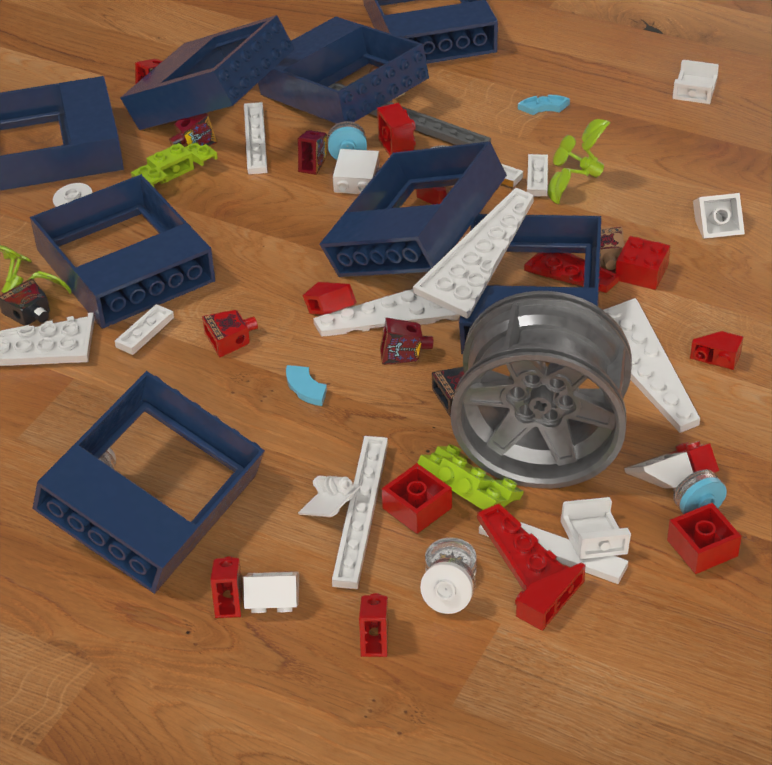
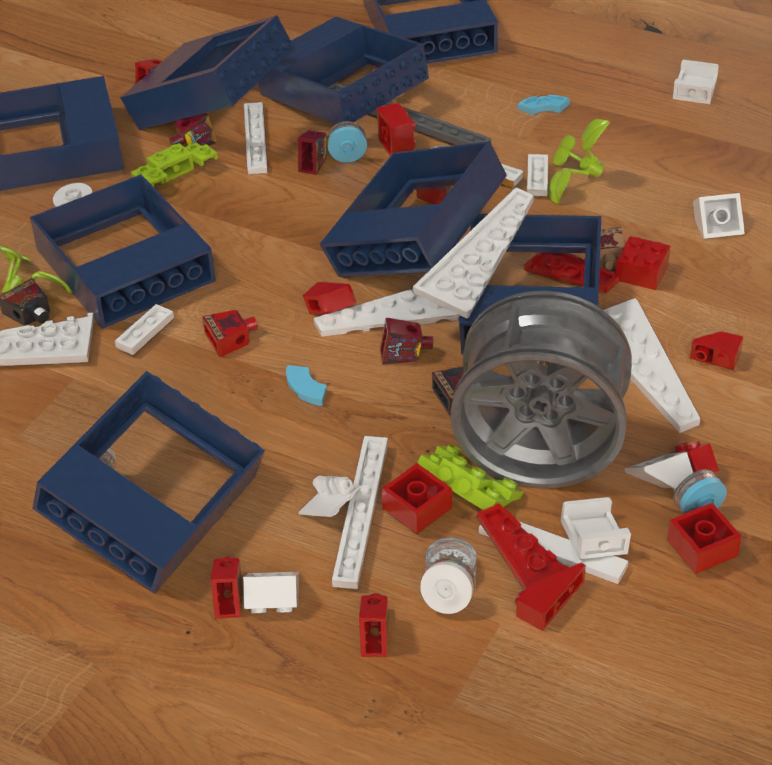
white panel [333,149,380,194] -> none

